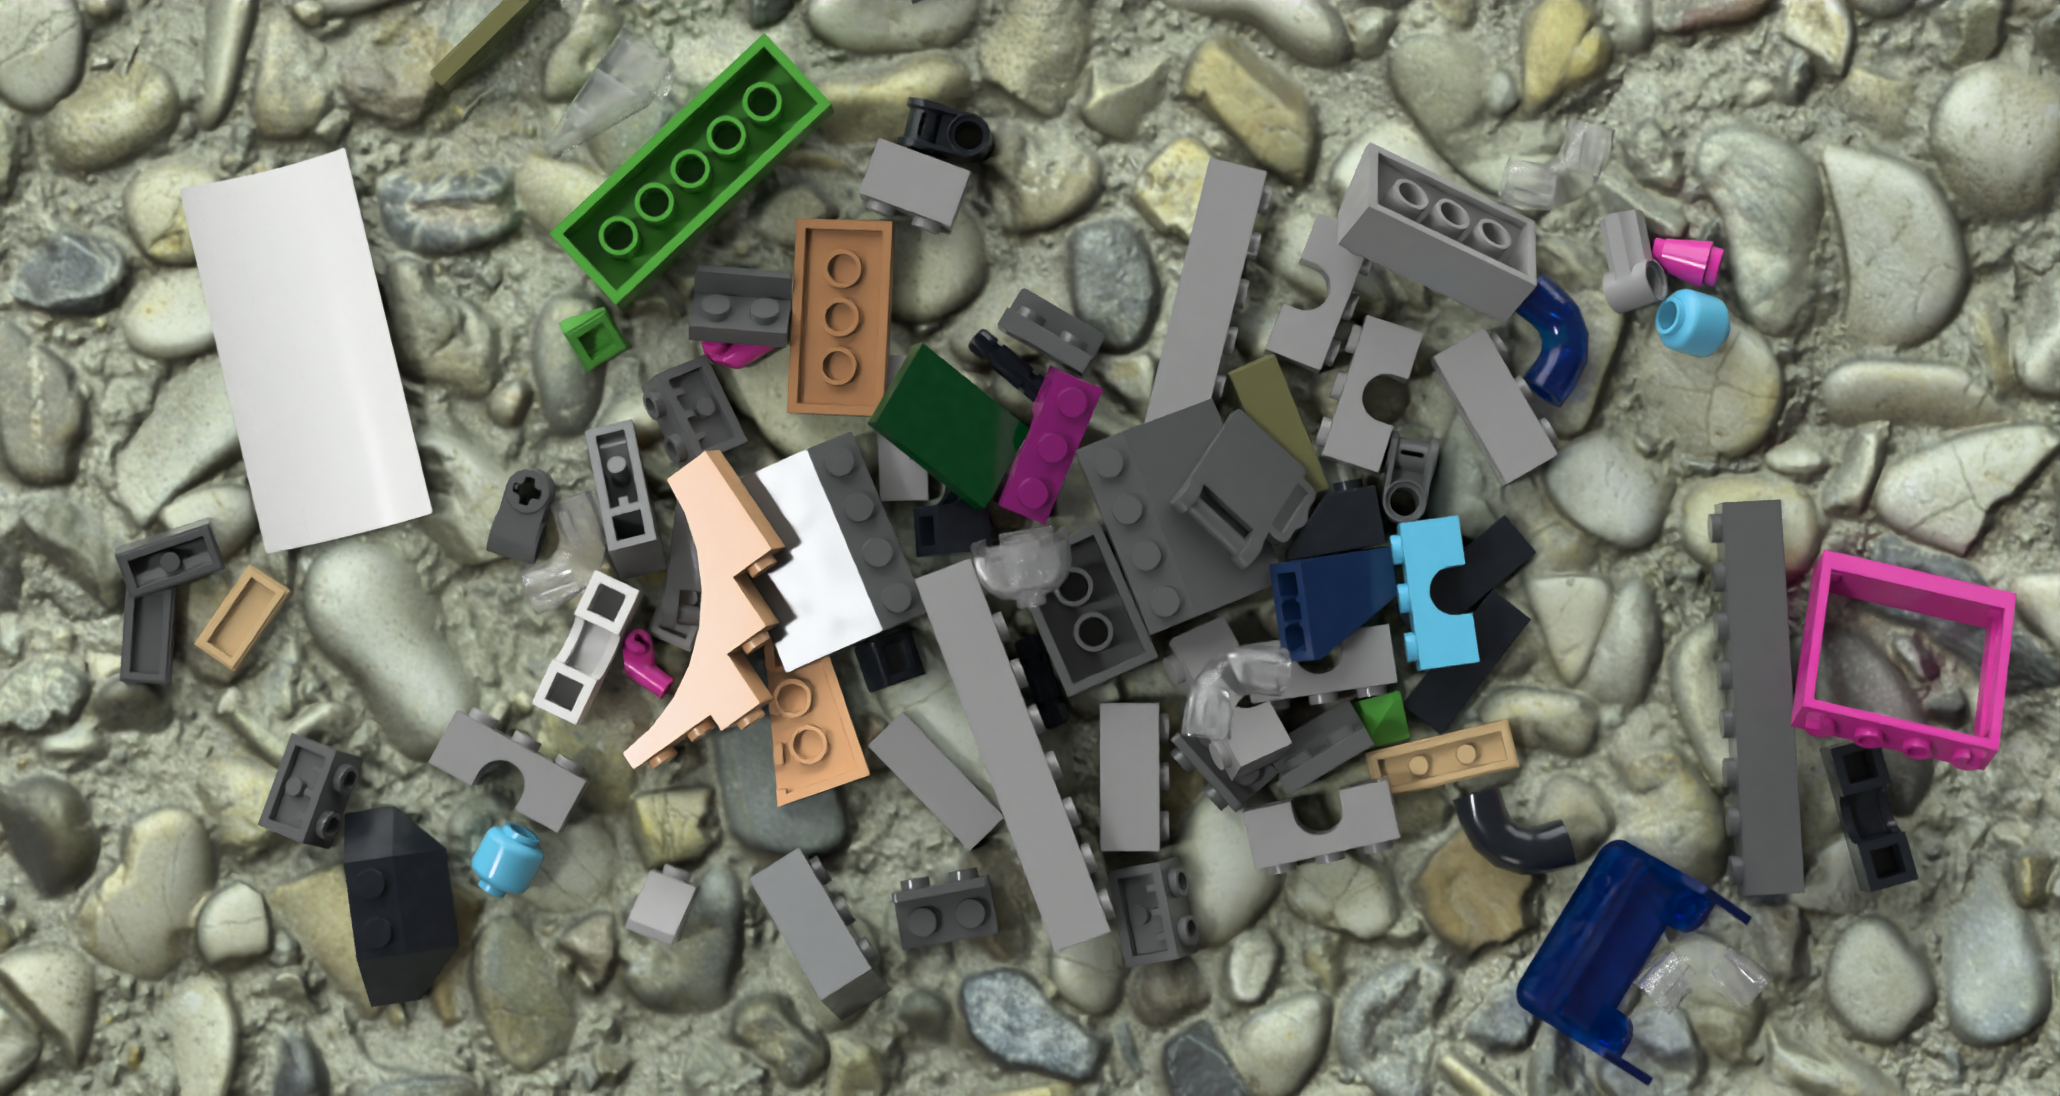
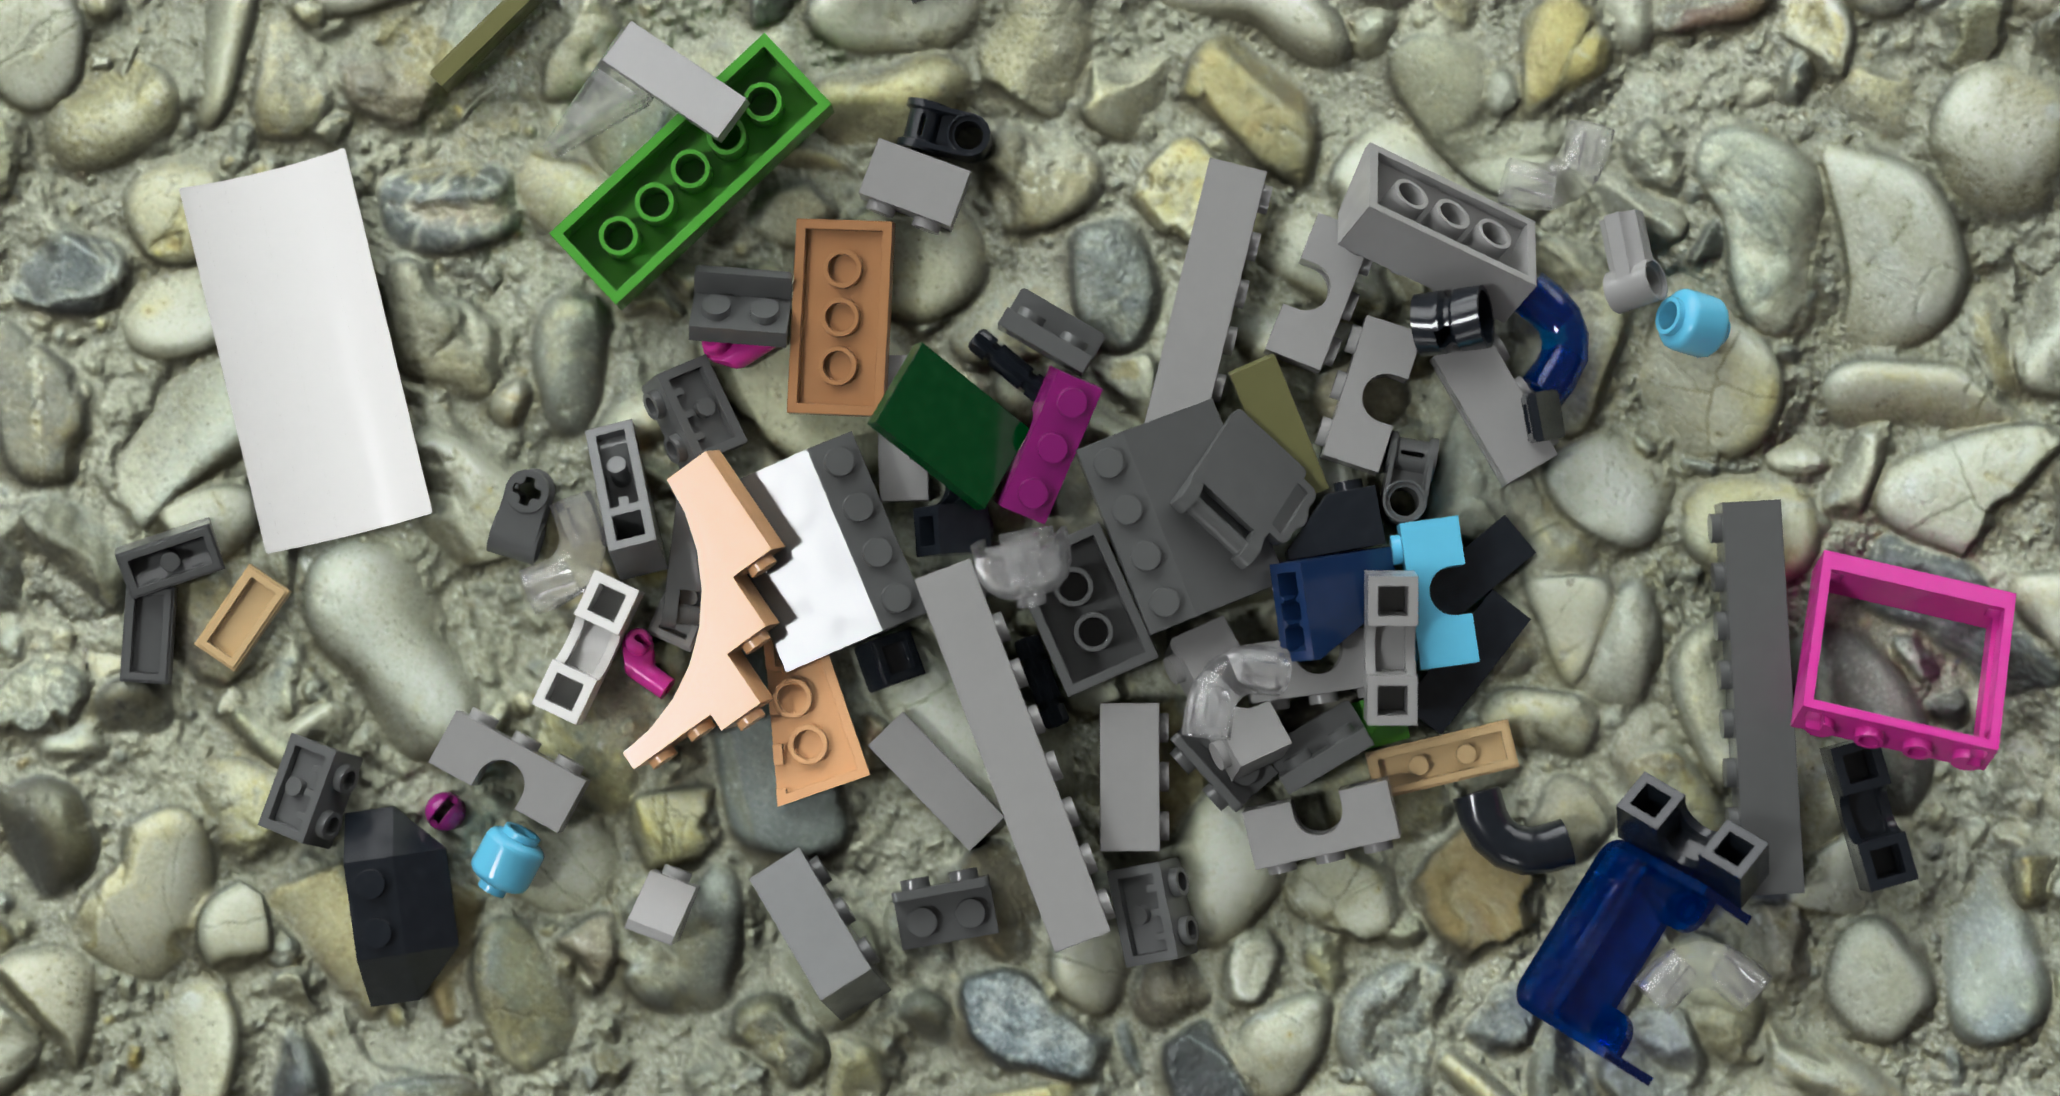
bright green slope [559,307,629,372] -> none
dark pink cone [1652,237,1724,288] -> none
none -> magenta hinge [425,792,466,831]
none -> tile [603,21,750,143]
none -> light grey arch [1364,570,1418,726]
none -> black wheel [1410,285,1495,357]
none -> black slope [1521,389,1565,443]
none -> black arch [1616,771,1769,909]

